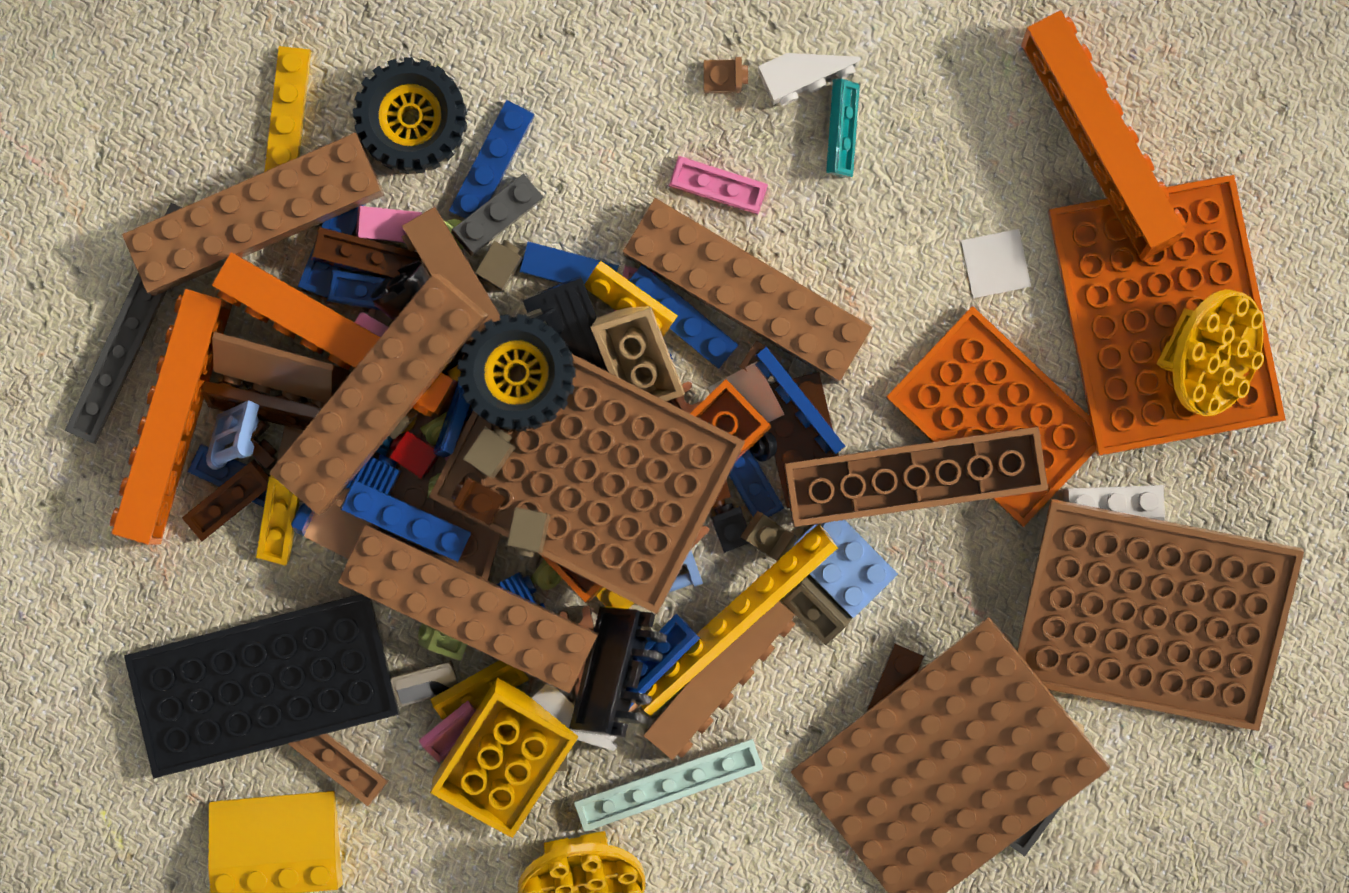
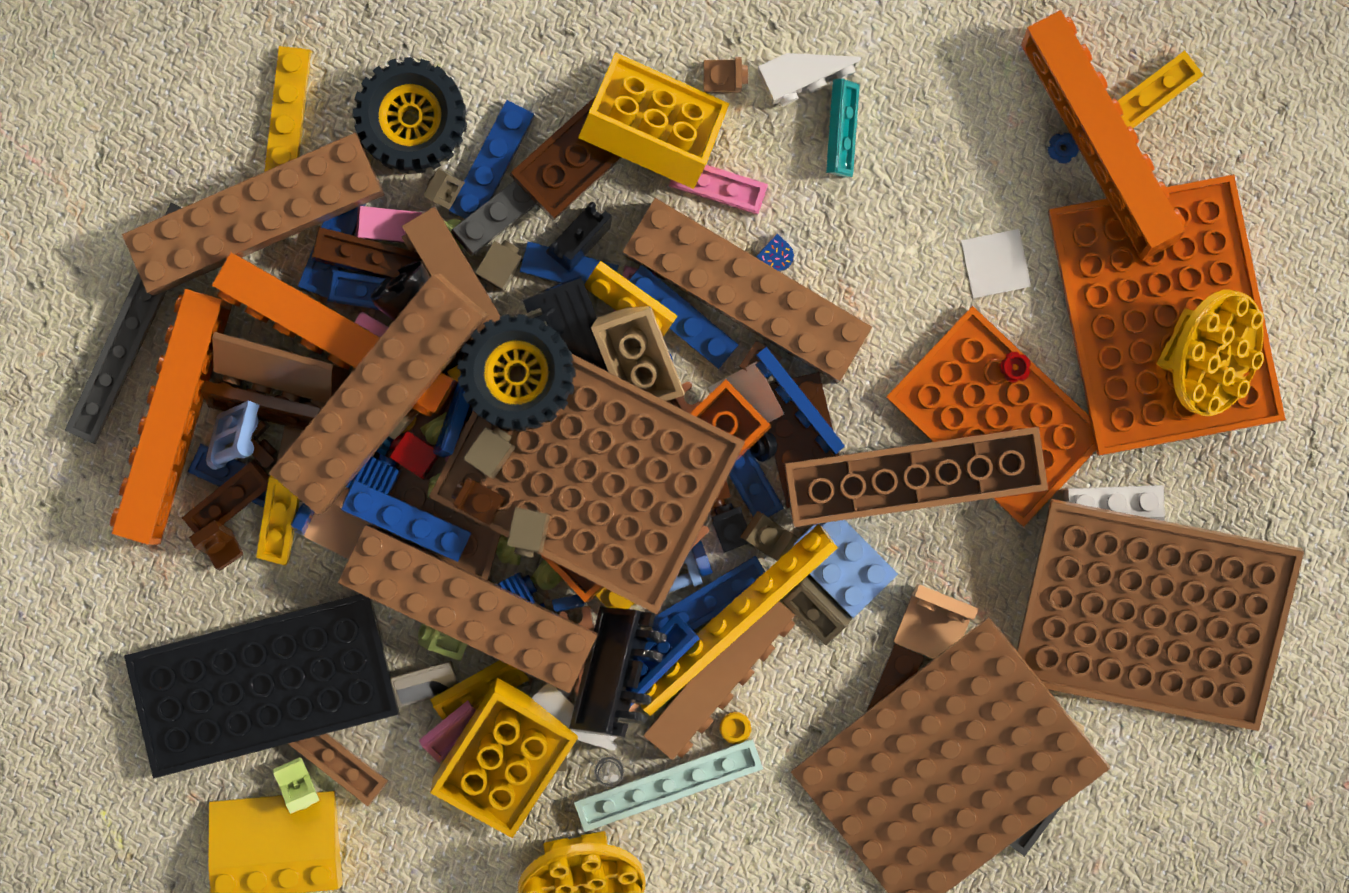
none -> reddish brown bracket [189,520,243,571]
none -> yellowish green bracket [273,758,319,814]
none -> dark tan bracket [423,168,465,210]
none -> yellowish green plate [496,535,521,565]
none -> reddish brown plate [510,96,622,221]
none -> black hinge [546,201,612,272]
none -> blue tile [552,594,585,612]
none -> yellow slope [578,52,730,189]
none -> clear tile [594,755,625,787]
none -> blue plate [652,555,765,632]
none -> blue tile [691,540,713,577]
none -> yellow tile [720,712,751,744]
none -> blue tile [756,233,794,272]
none -> light nougat bracket [894,584,979,659]
none -> red plate [1000,352,1031,383]
none -> blue plate [1048,133,1079,164]
none -> yellow plate [1118,50,1204,128]

